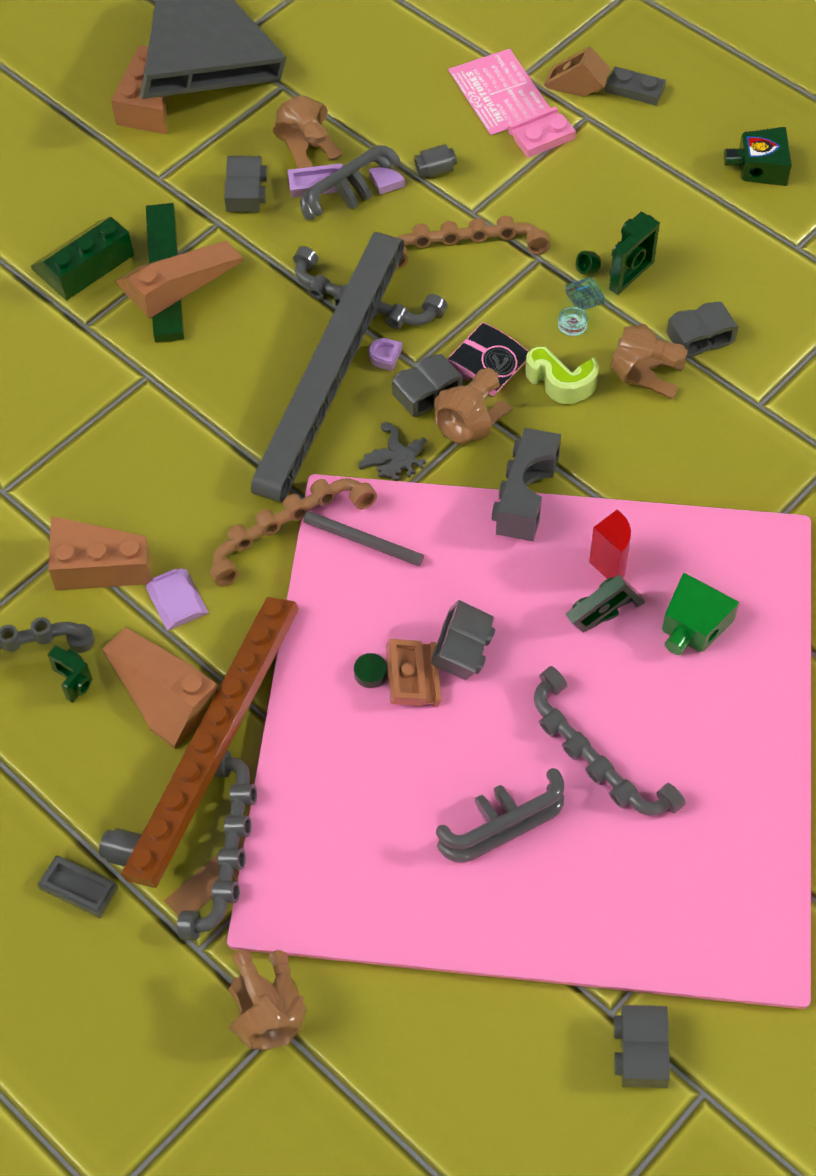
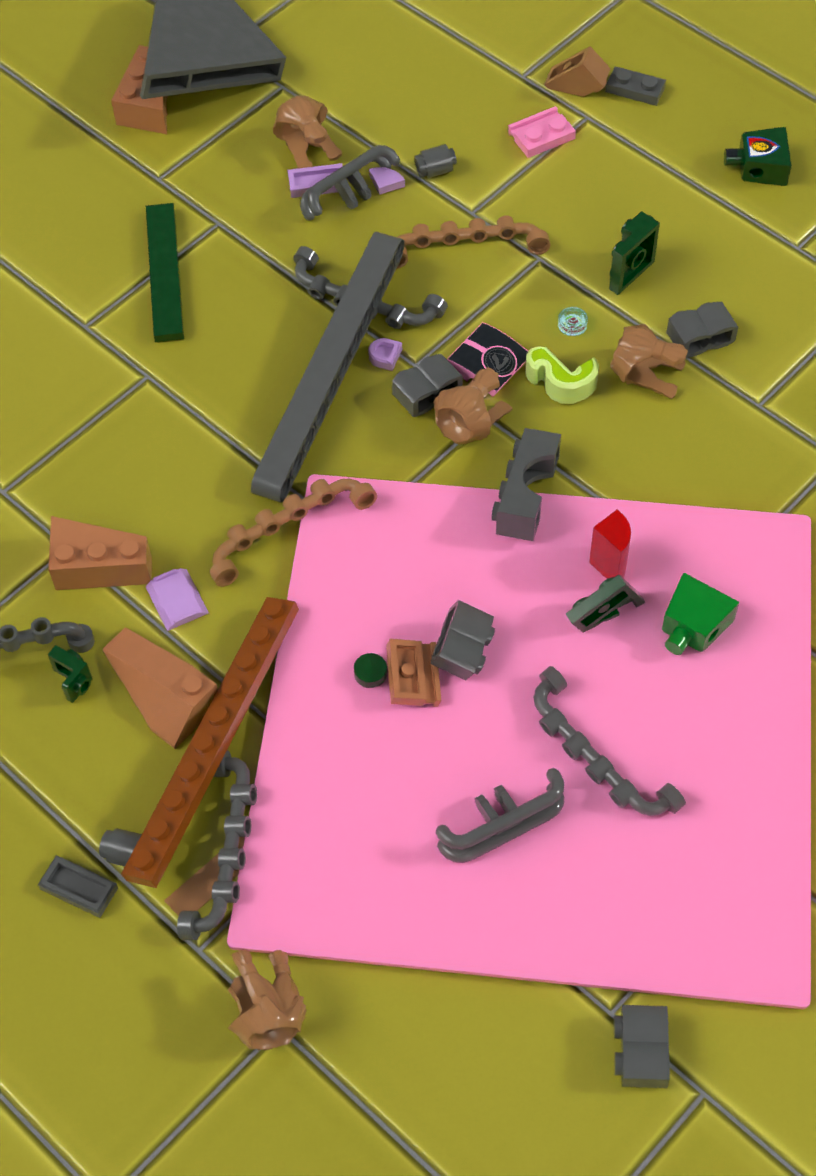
dark green slope [31,217,134,301] -> none
nougat wedge [116,241,244,318] -> none
dark grey brick [224,156,268,212] -> none
dark grey bar [304,511,424,567] -> none
dark grey piece [358,422,427,481] -> none
bright pink sticker [448,49,550,135] -> none
clear light blue tile [565,276,604,312] -> none
dark green hinge [576,251,601,274] -> none

